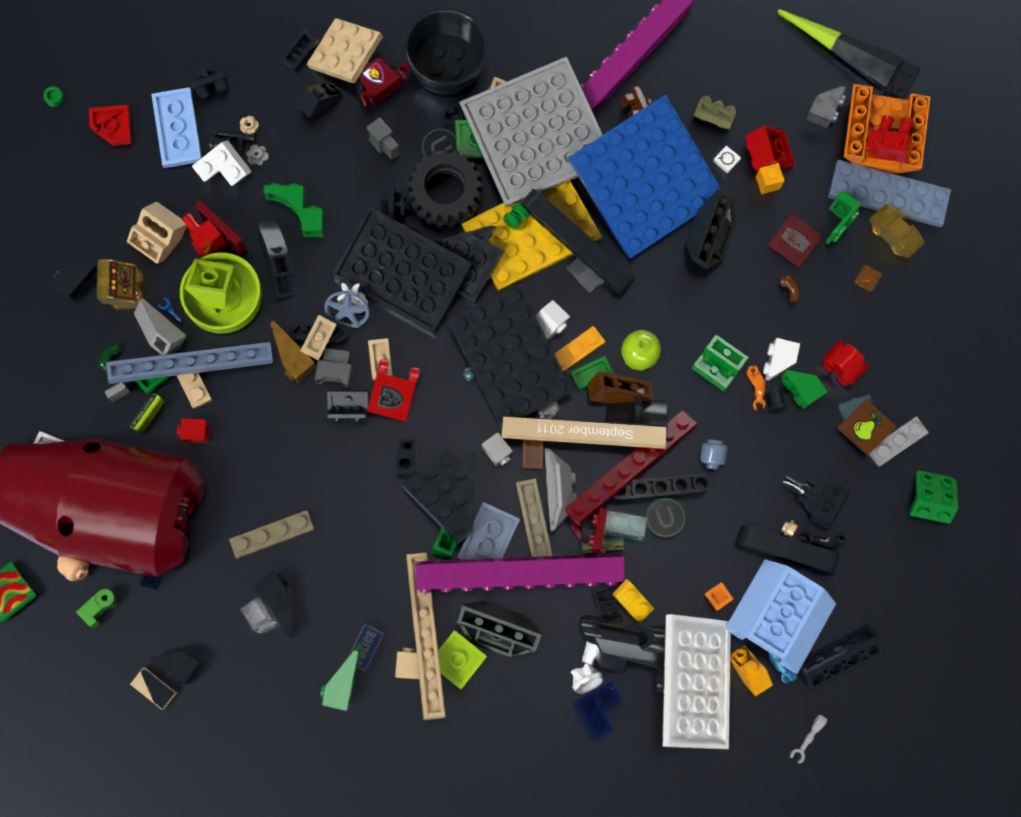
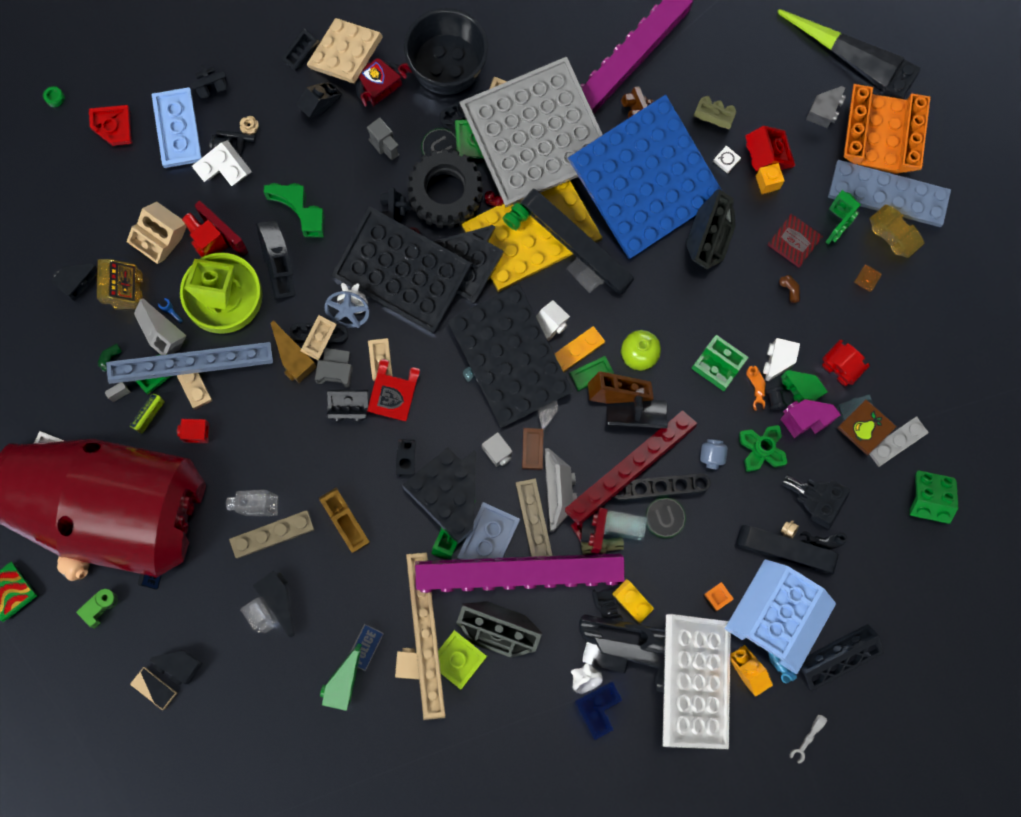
light grey plant [246,145,269,166] -> none
tan tile [502,417,666,449] -> none
red brick [866,115,914,163] -> none
none -> clear torso [226,490,278,516]
none -> pearl gold slope [319,488,369,553]
none -> dark red arm [484,191,504,206]
none -> green plant [739,425,787,472]
none -> magenta piece [781,399,841,438]

